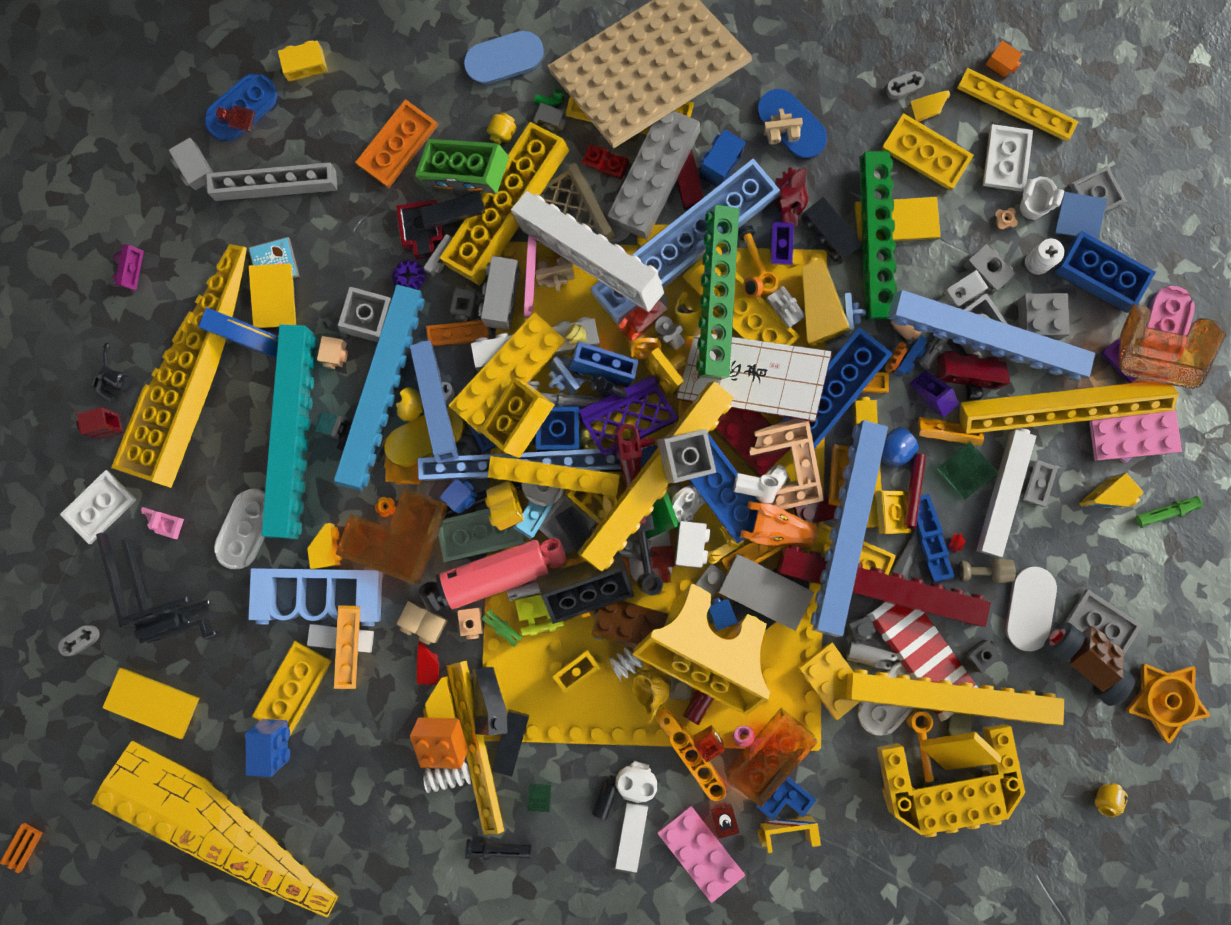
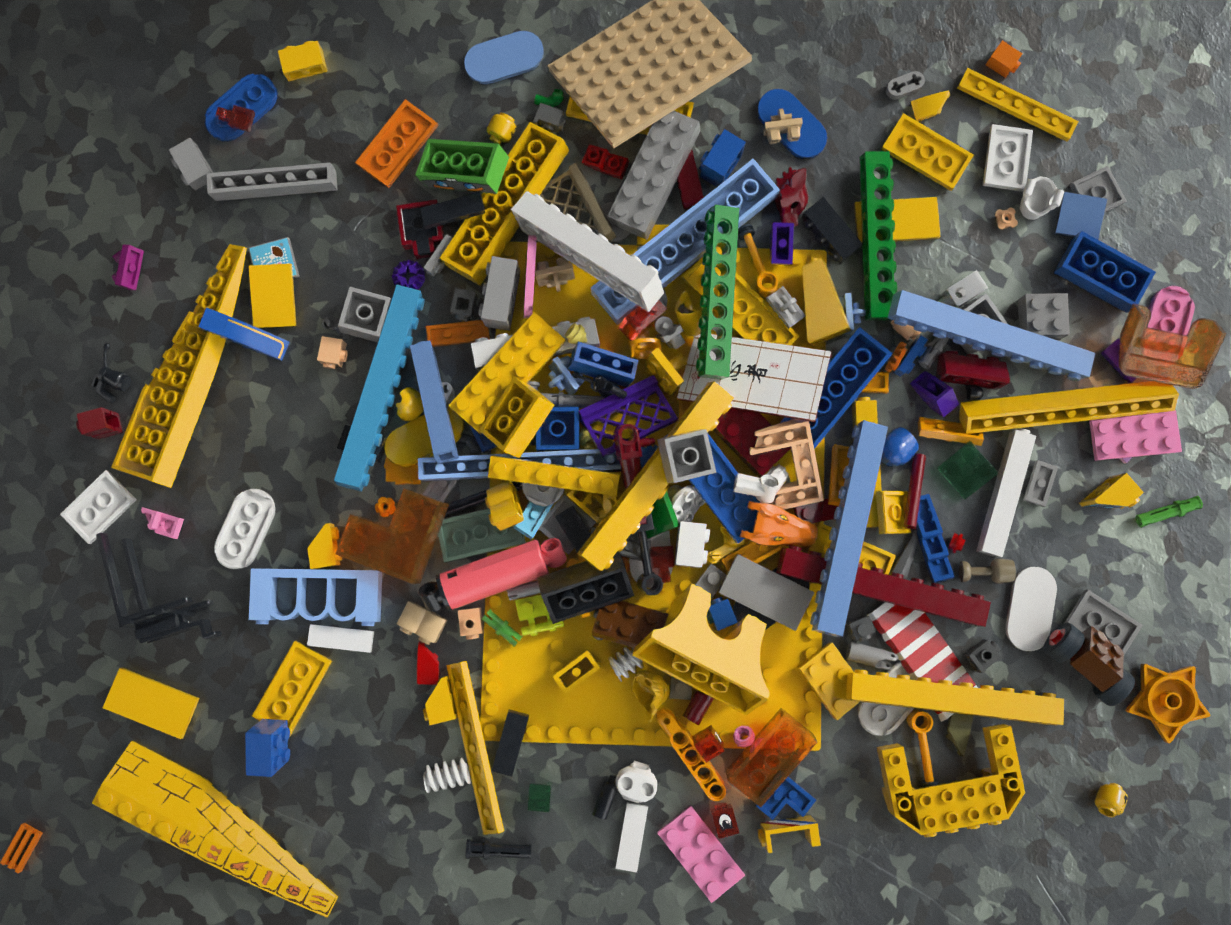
light grey beam [58,625,99,656] -> none
teal brick [261,324,318,539] -> none
flat silver slope [315,411,351,440] -> none
light orange plate [334,605,360,689] -> none
orange brick [410,717,468,769] -> none
blue brick [440,478,477,514] -> none
black slope [473,667,507,736] -> none
orange tile [743,277,763,298] -> none
yellow tile [920,732,1001,770] -> none
light grey brick [963,244,1015,295] -> none
white piece [1025,238,1064,275] -> none

